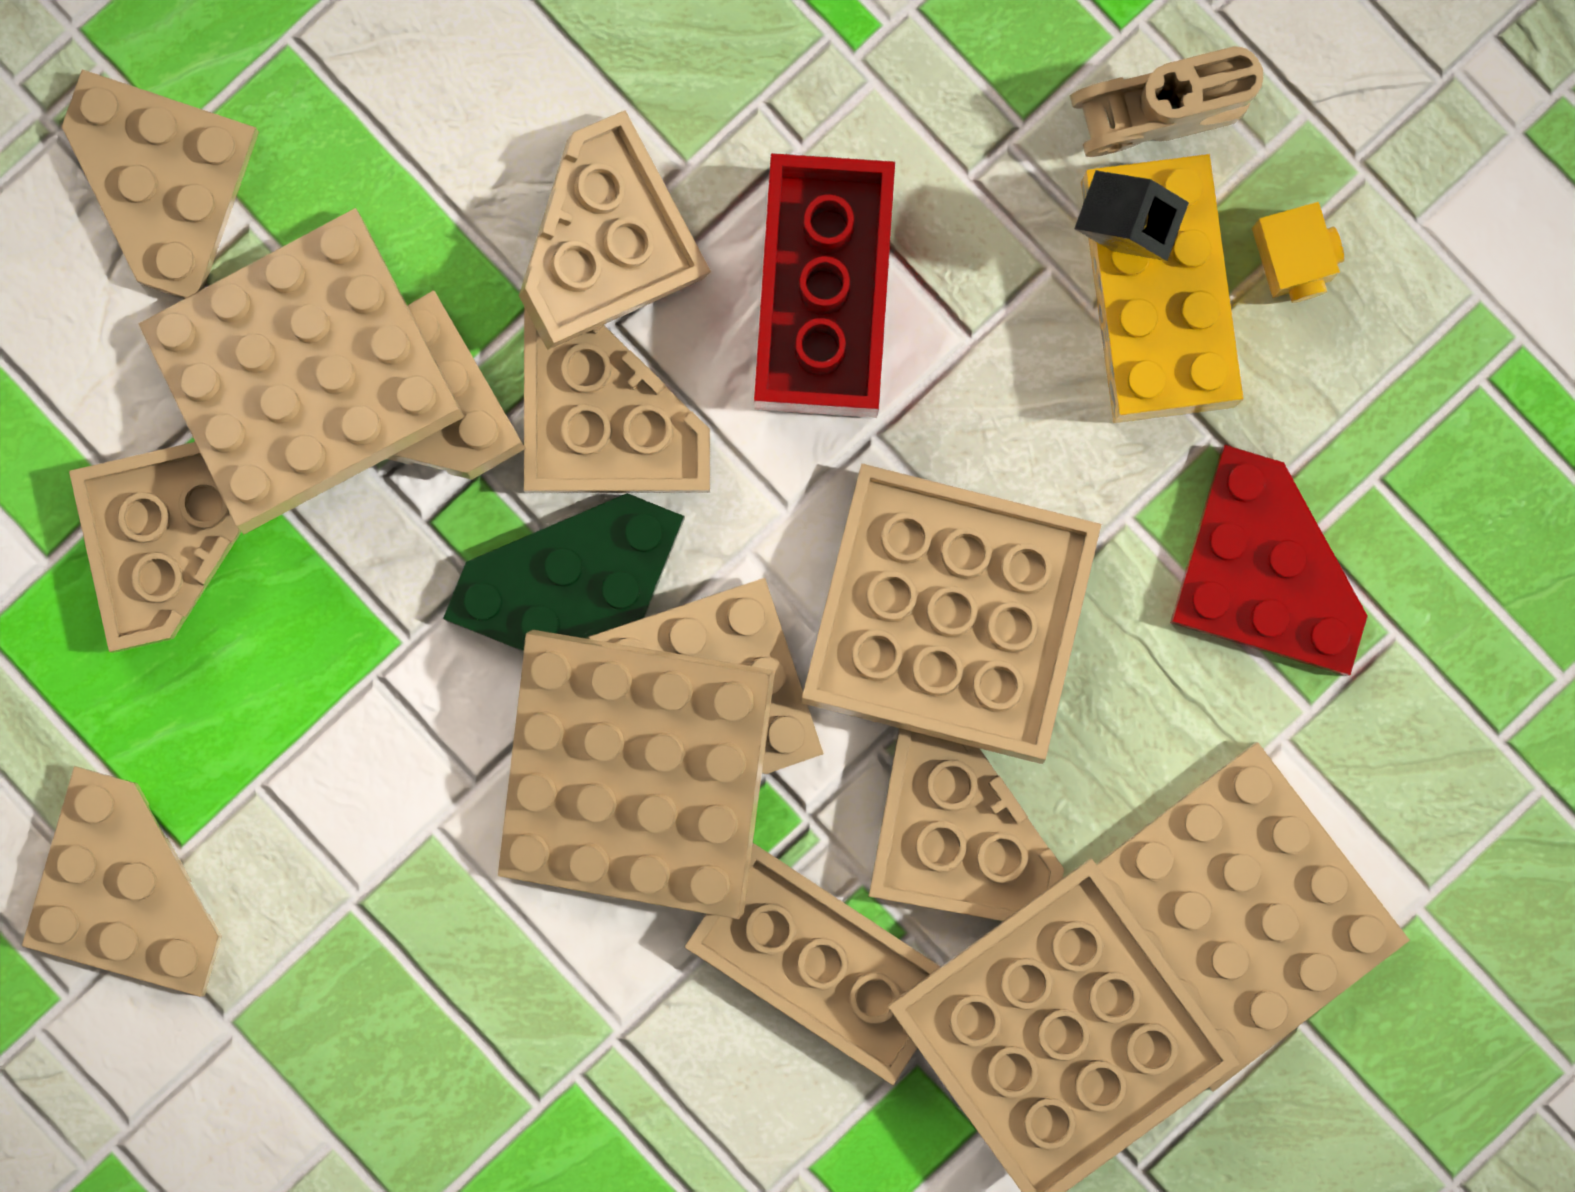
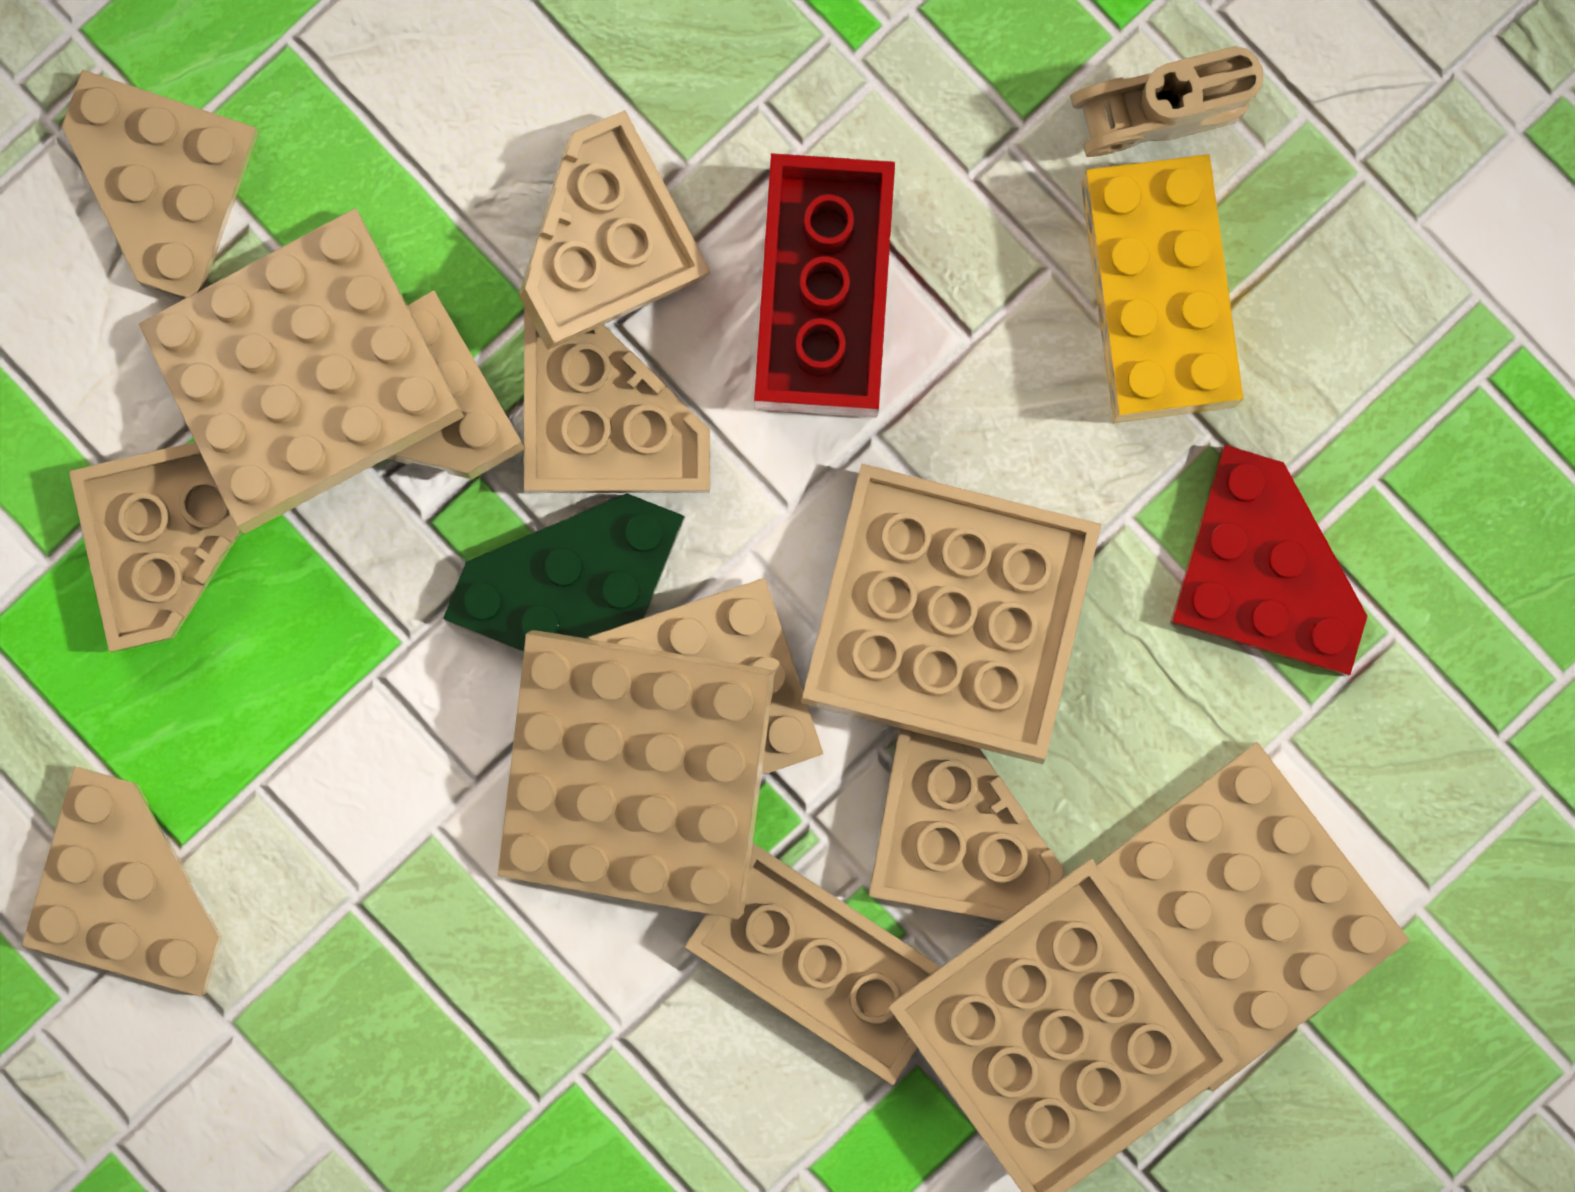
black brick [1074,170,1189,261] -> none
yellow brick [1252,201,1345,303] -> none

